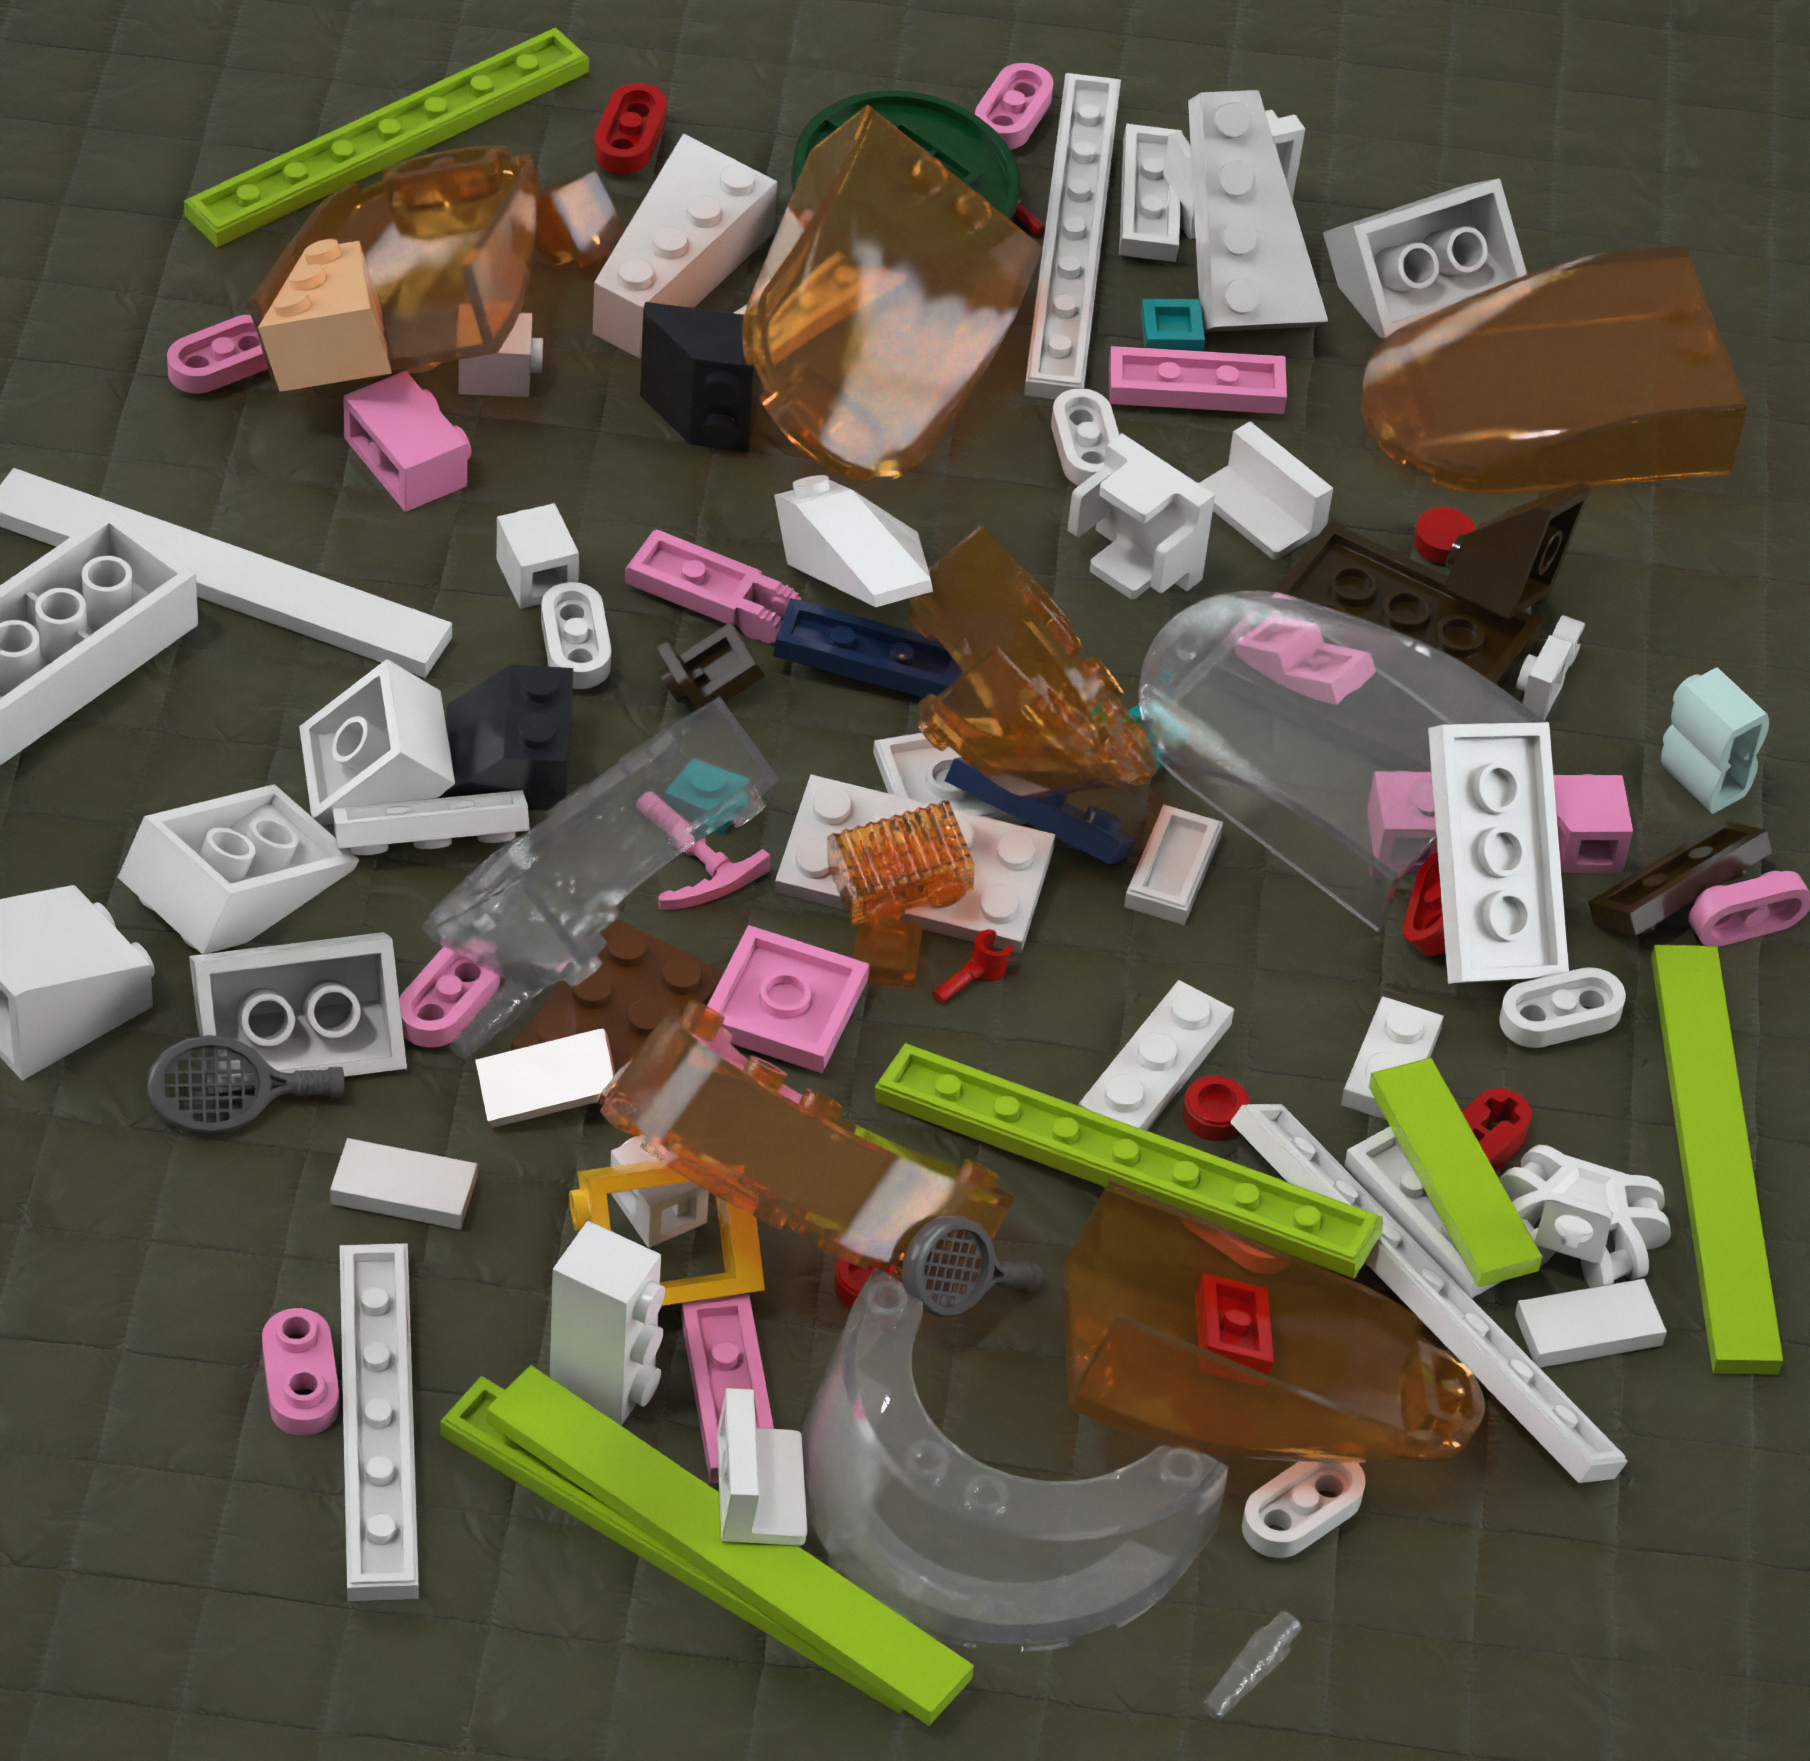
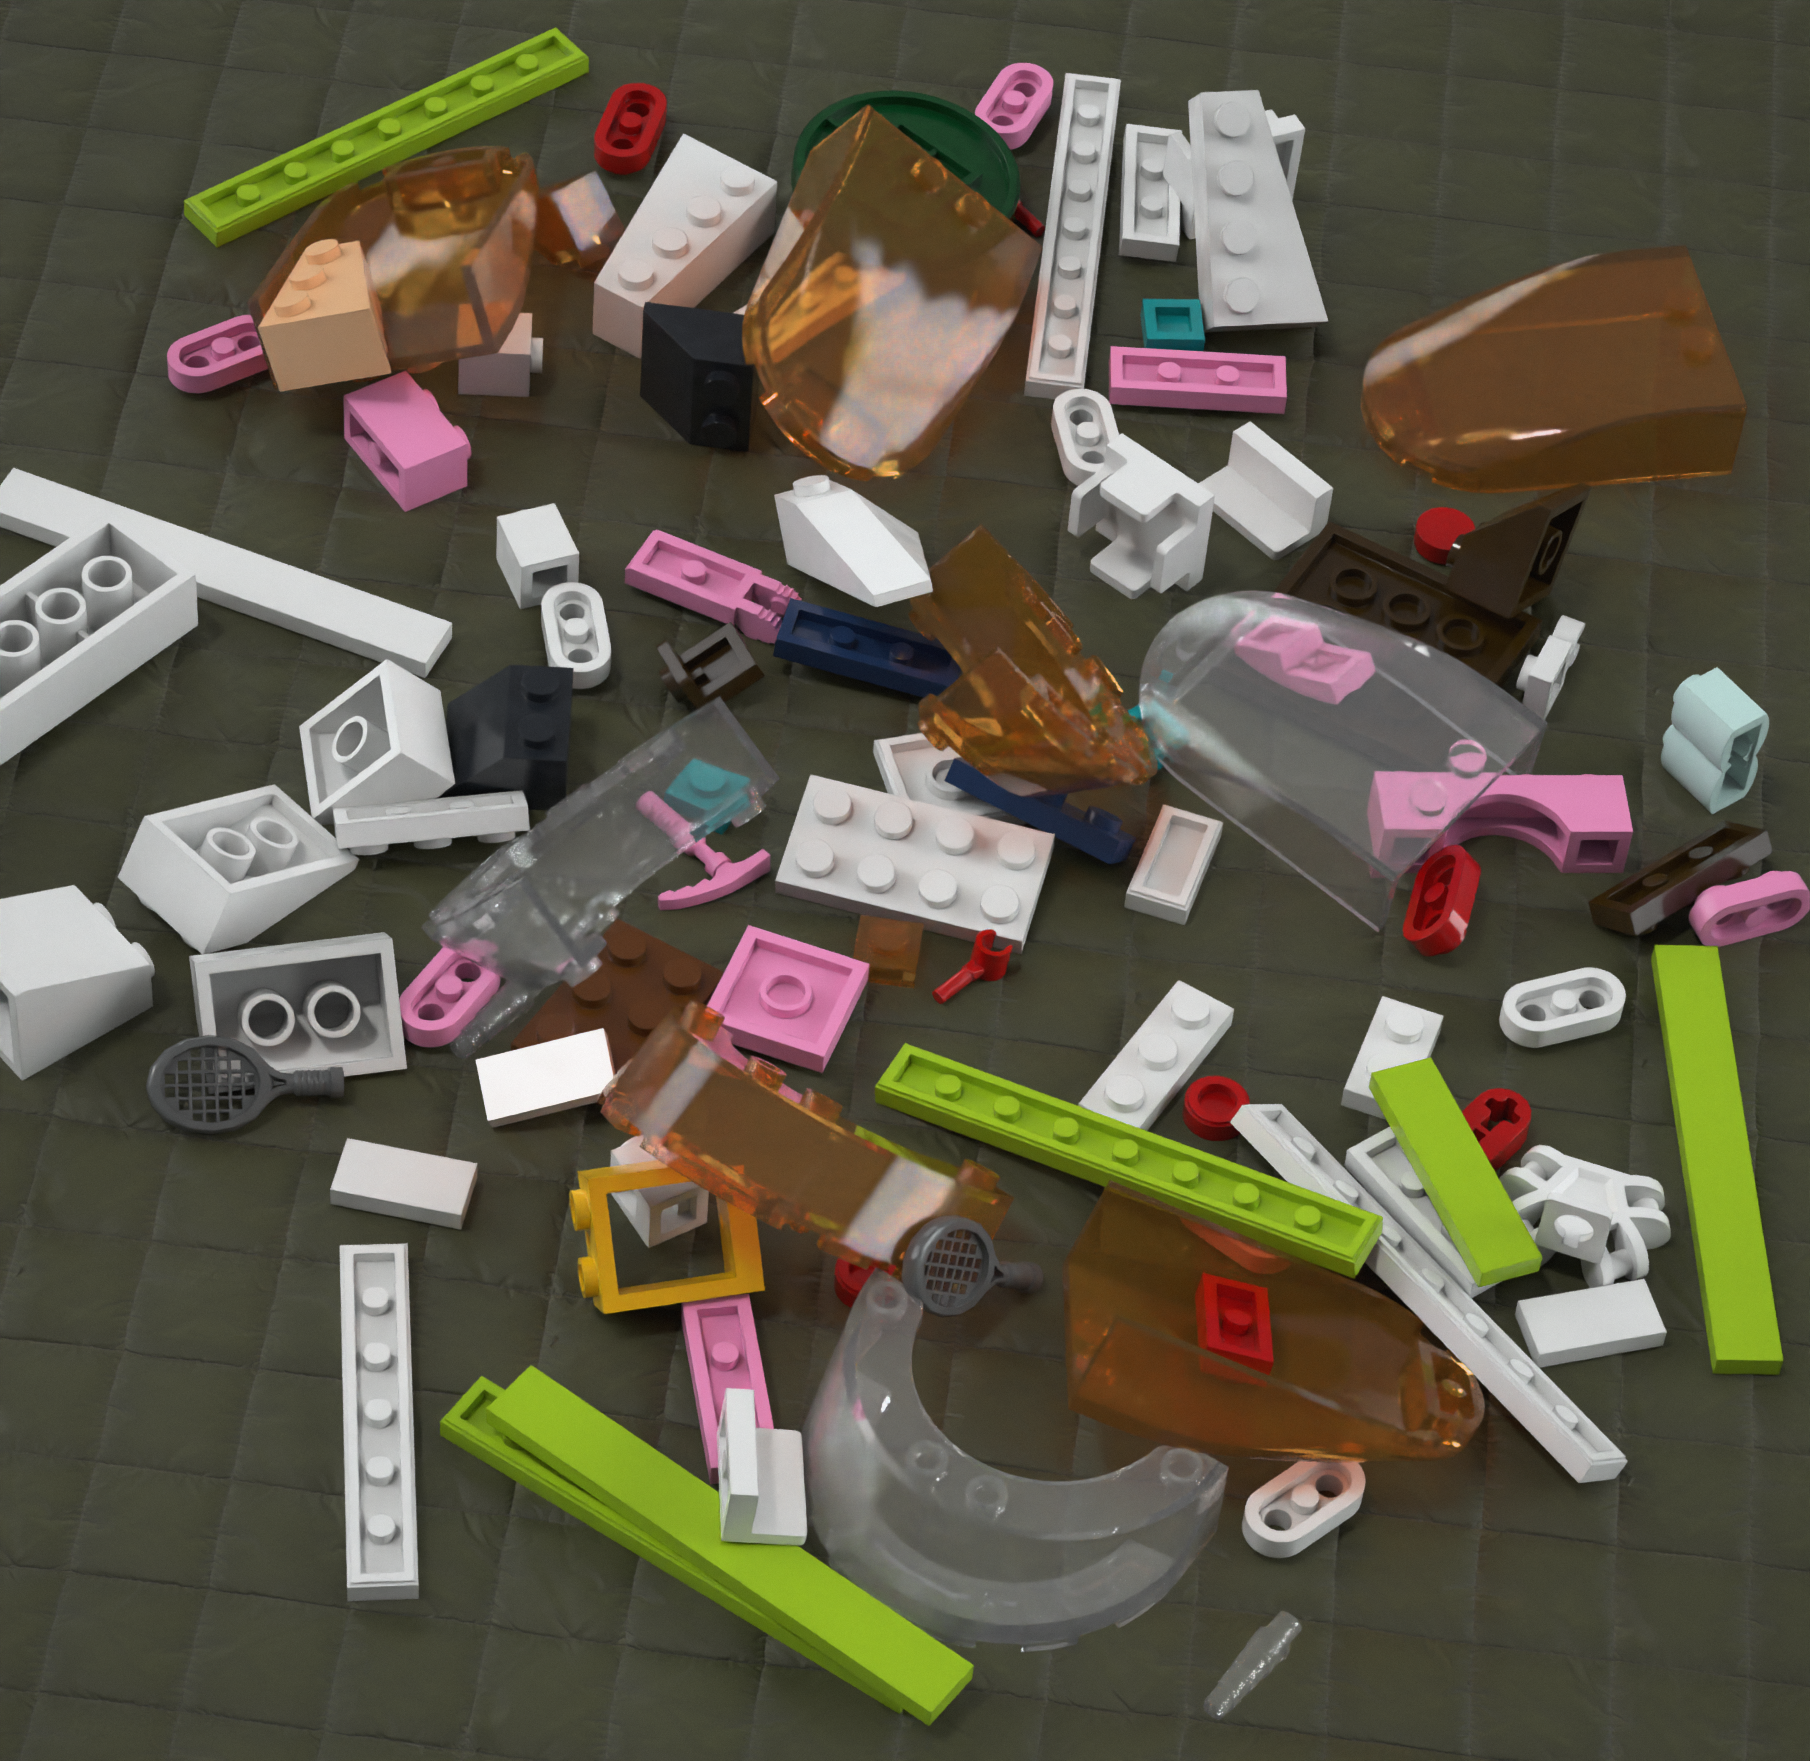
bright pink plate [262,1308,339,1436] -> none
white brick [550,1221,666,1426] -> none
clear orange brick [827,800,975,926] -> none
white slope [1323,178,1531,338] -> none
white plate [1428,722,1569,984] -> none

